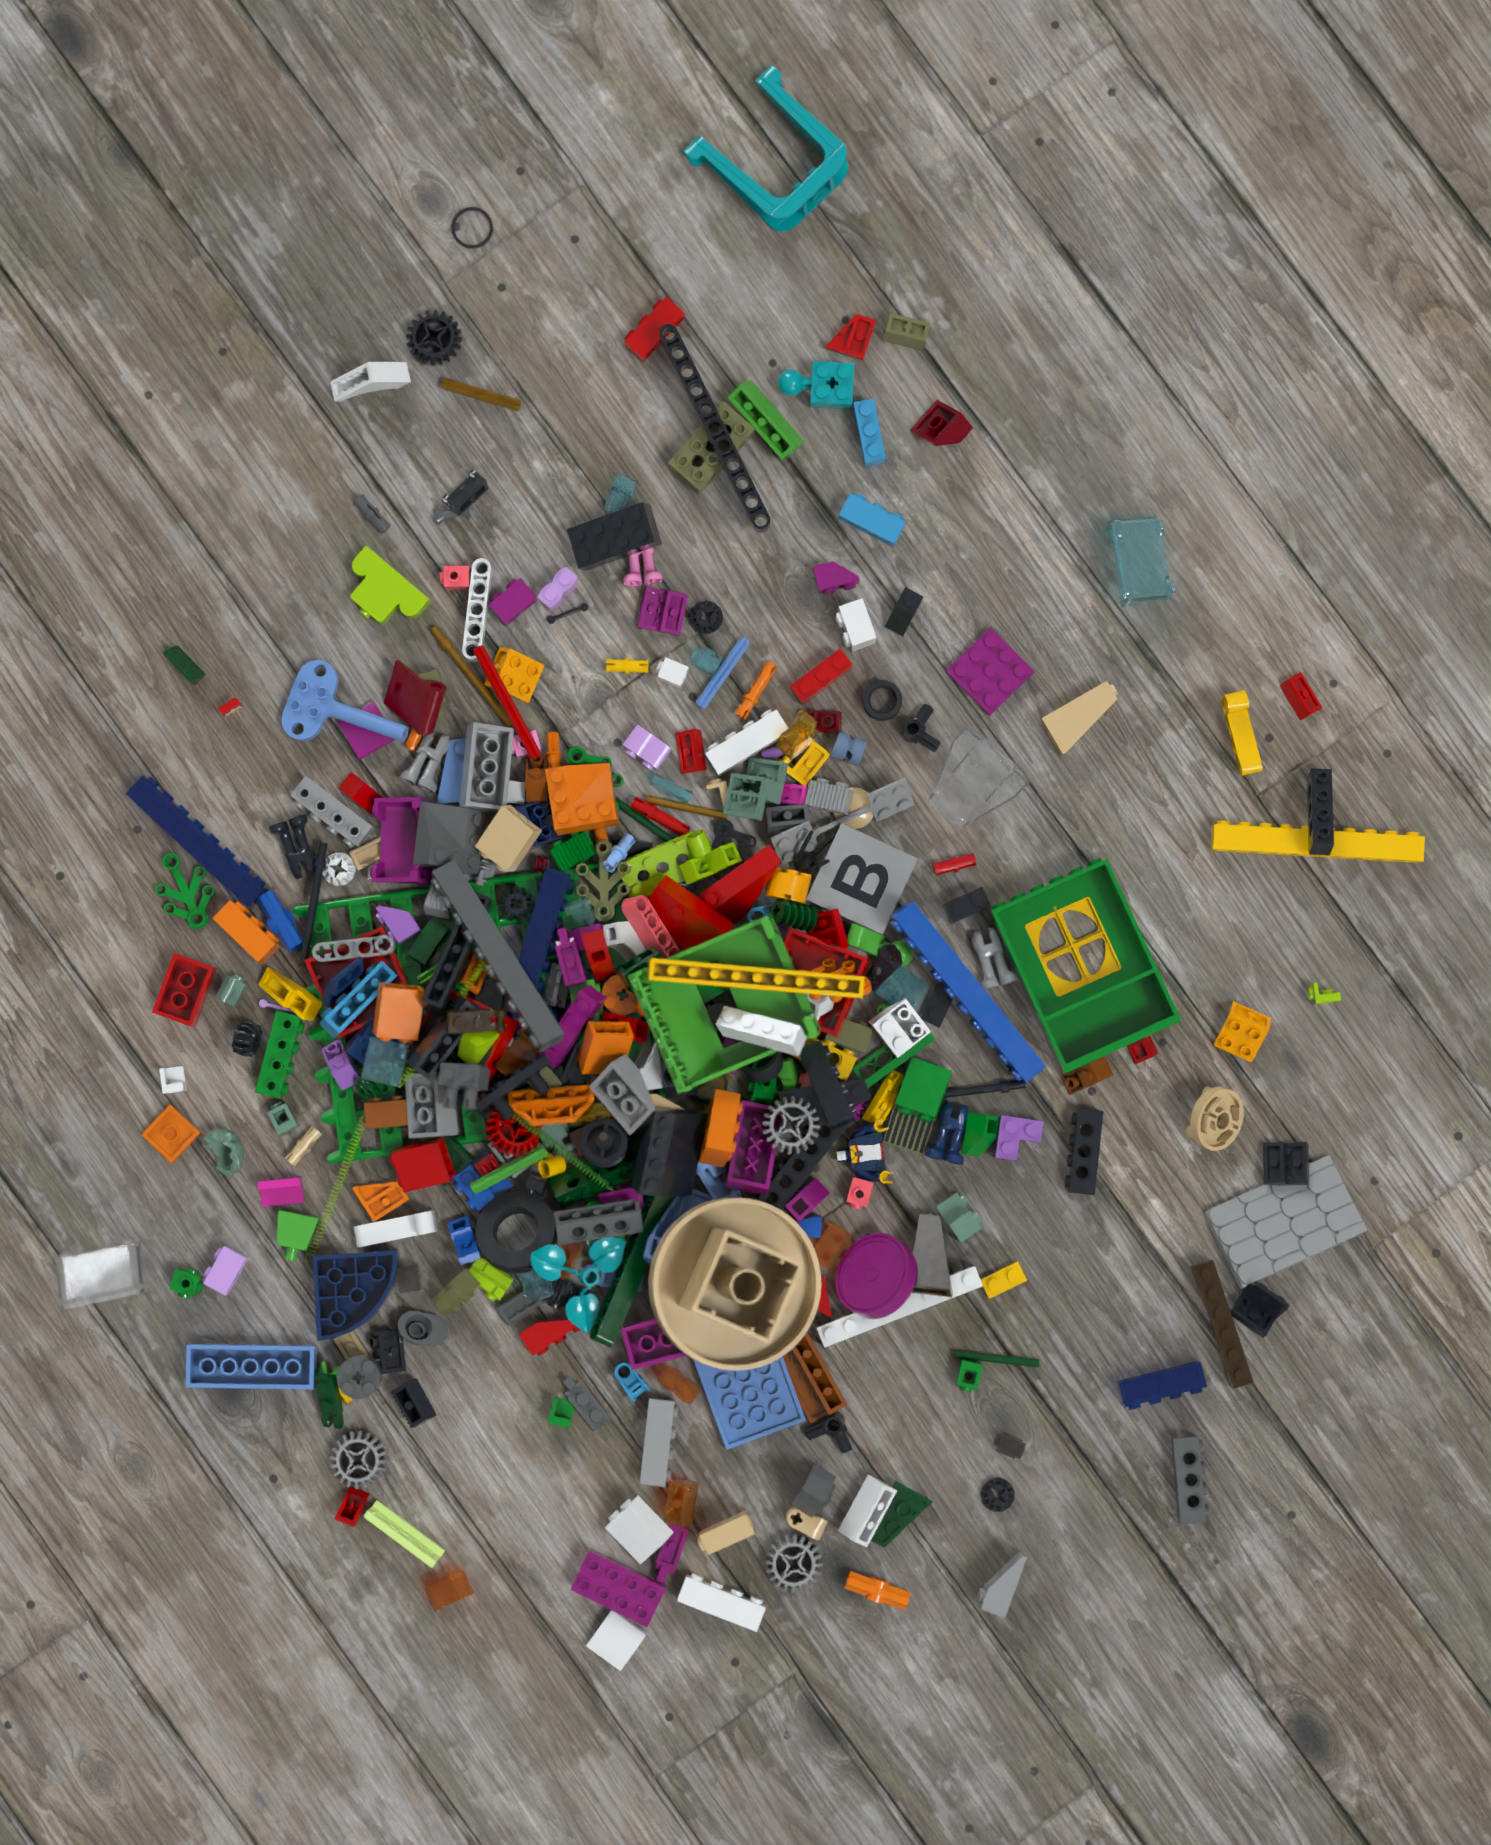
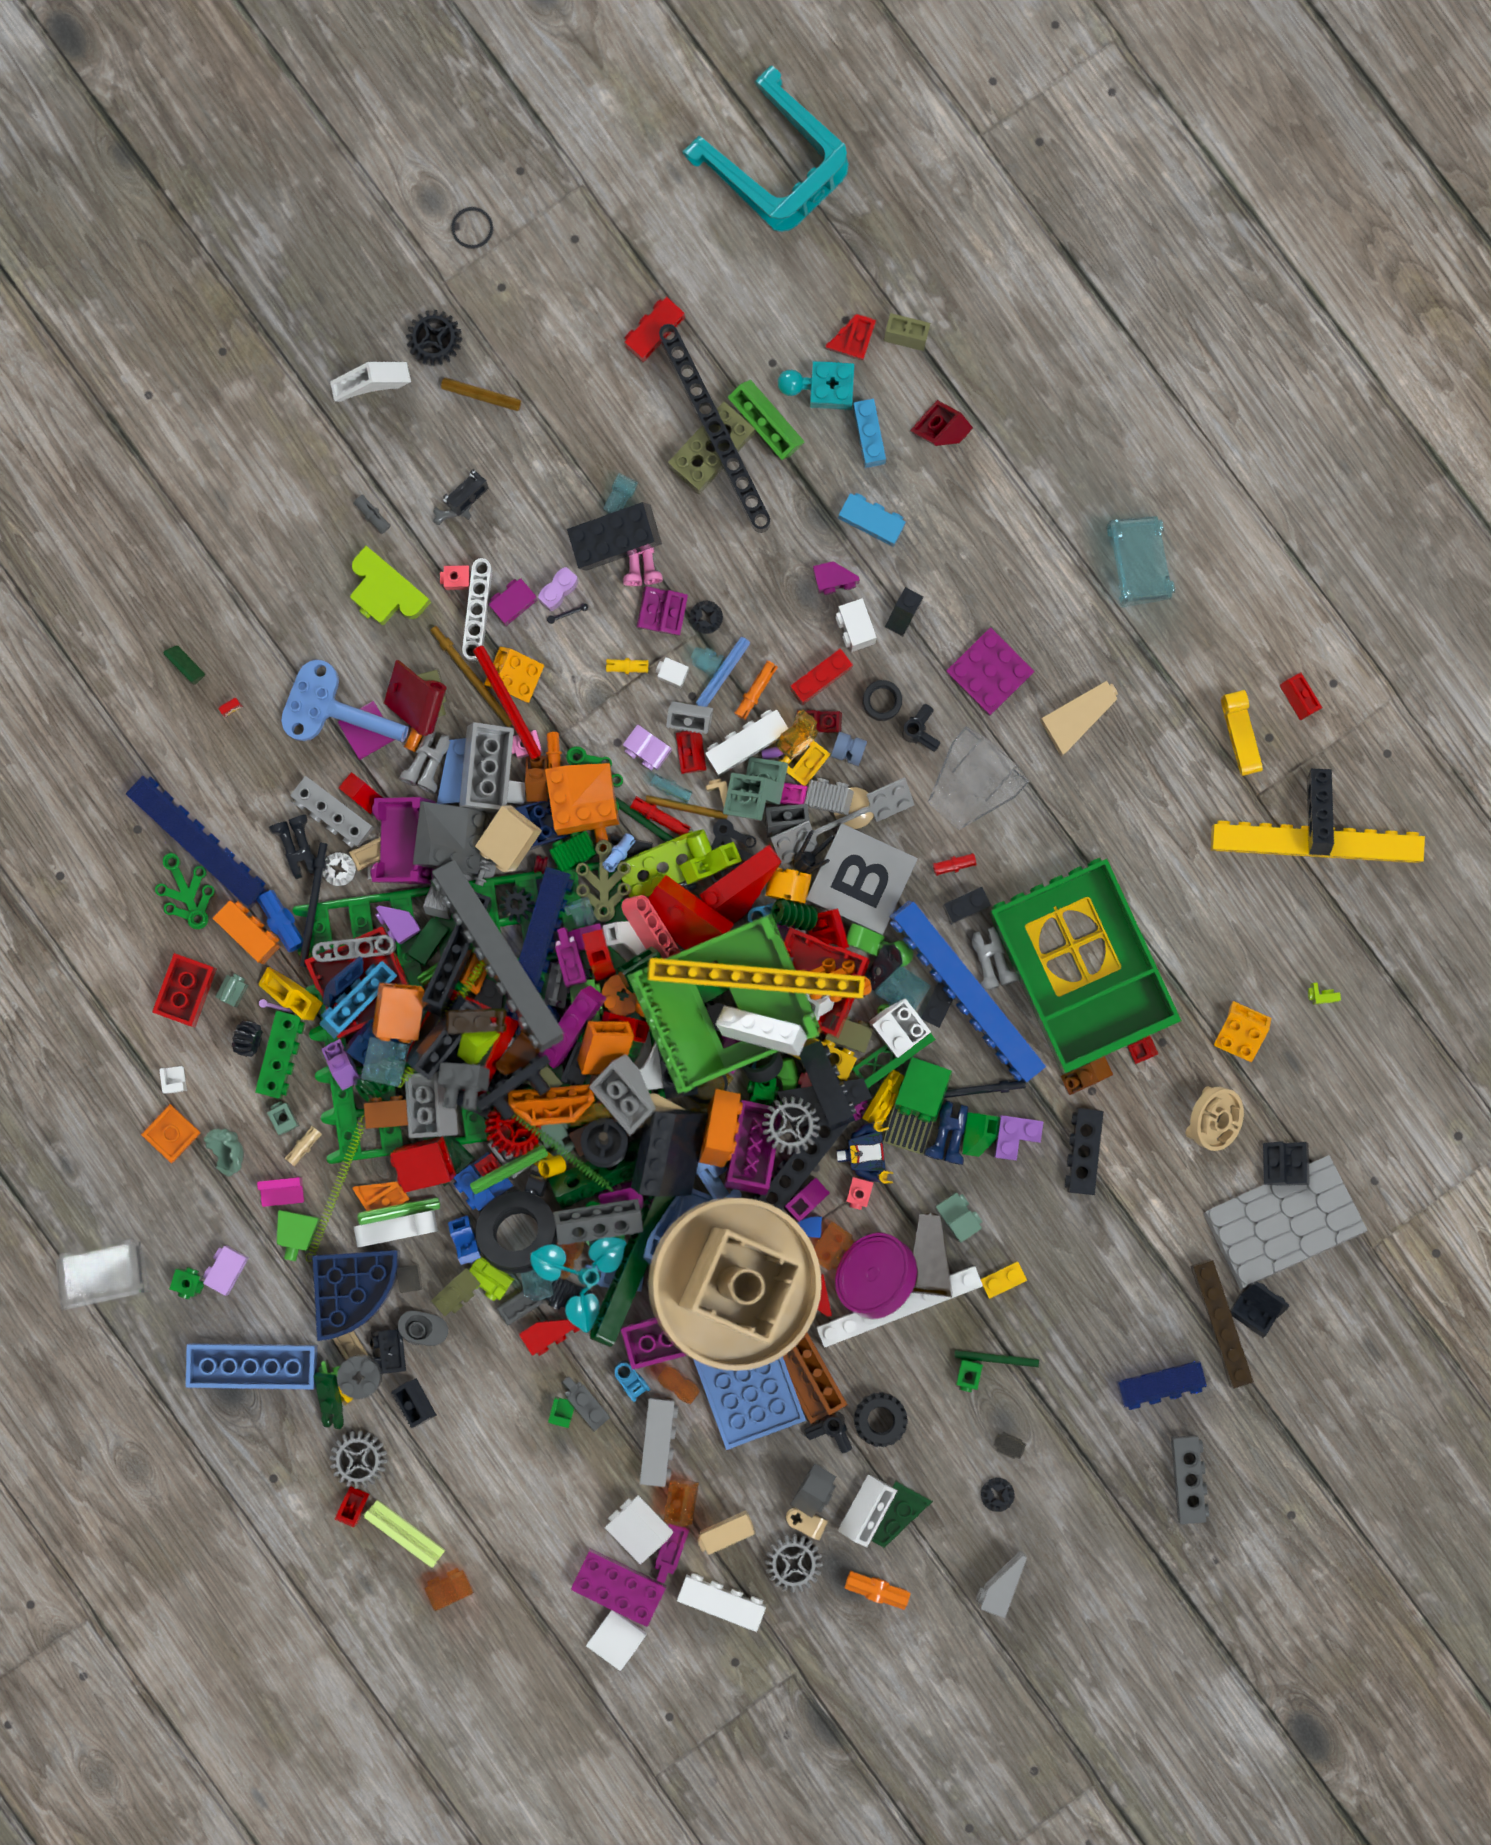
none -> bright green axle [357,1197,440,1225]
none -> light grey brick [666,701,713,735]
none -> black tyre [854,1392,908,1448]

